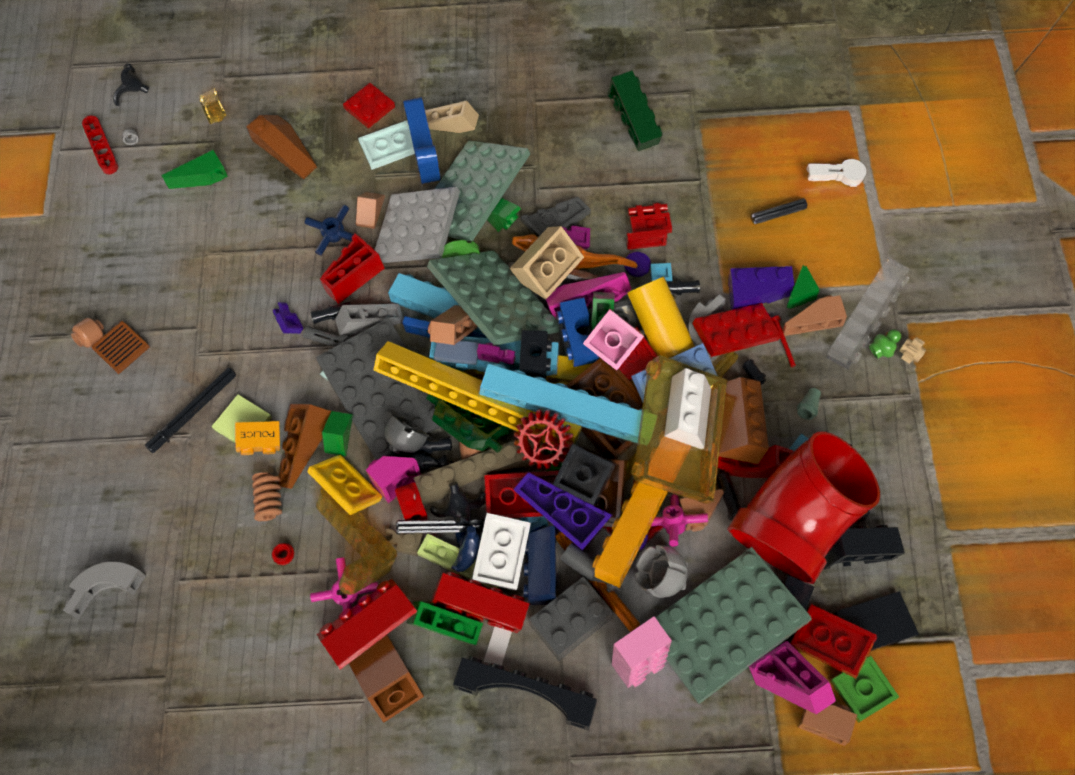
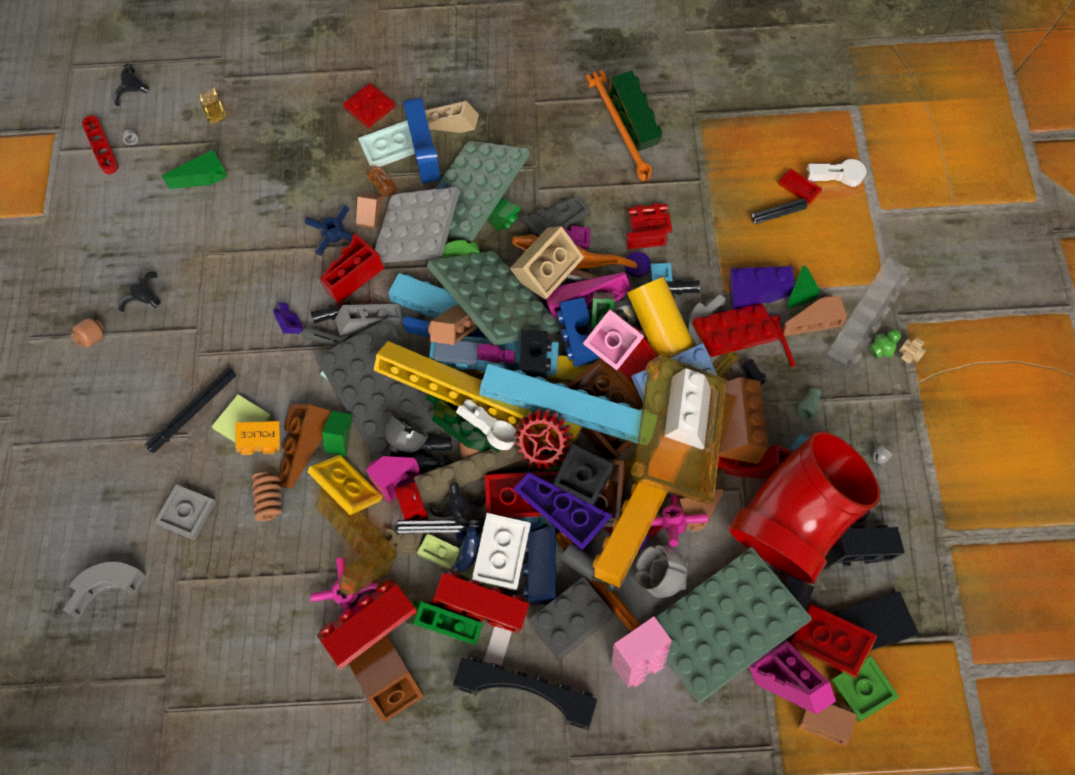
dark orange tile [91,321,150,374] -> none
dark orange wedge [246,115,317,179] -> none
red plate [272,543,295,565] -> none
black pin [715,472,741,522] -> none
none -> black piece [118,271,161,312]
none -> light grey plate [154,485,216,541]
none -> clear orange plate [366,165,397,196]
none -> white piece [456,399,517,450]
none -> orange hinge [585,70,652,181]
none -> red tile [778,168,822,205]
none -> light grey hinge [872,445,892,464]

